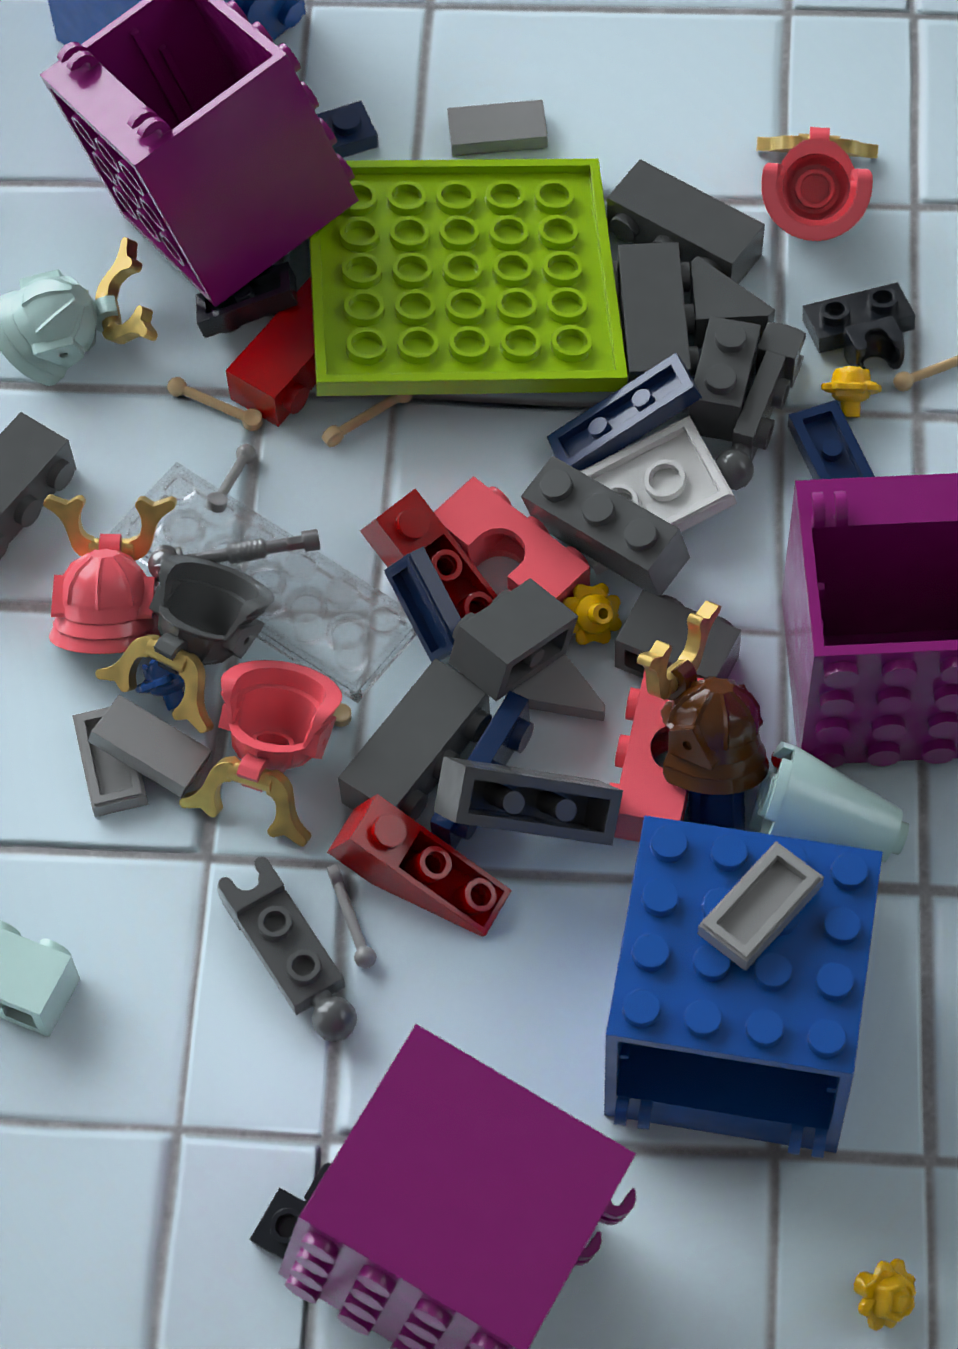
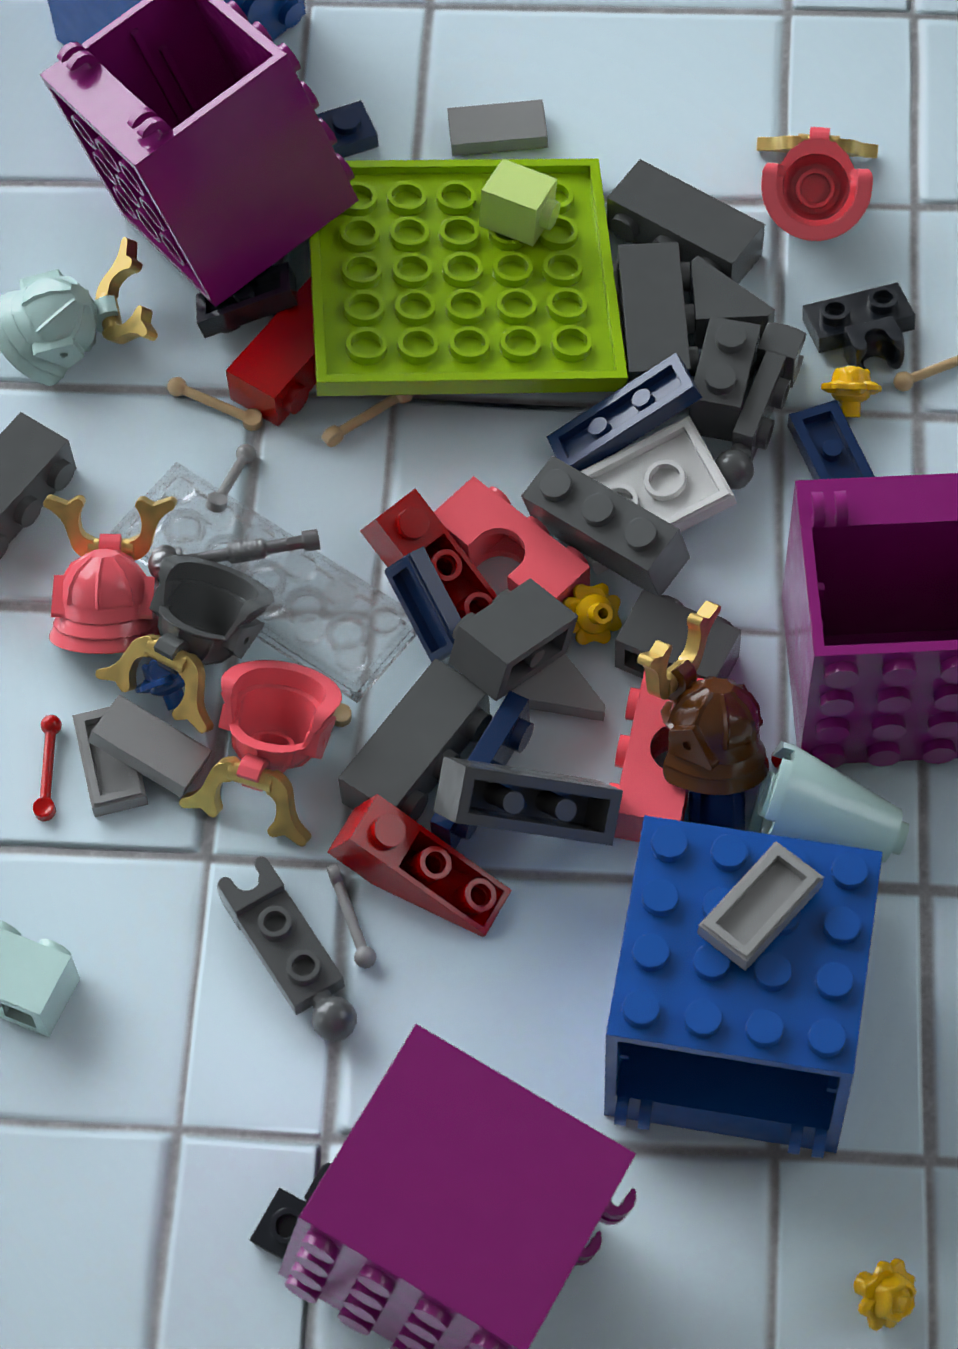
none -> red hinge [33,714,62,821]
none -> yellowish green brick [479,159,561,246]

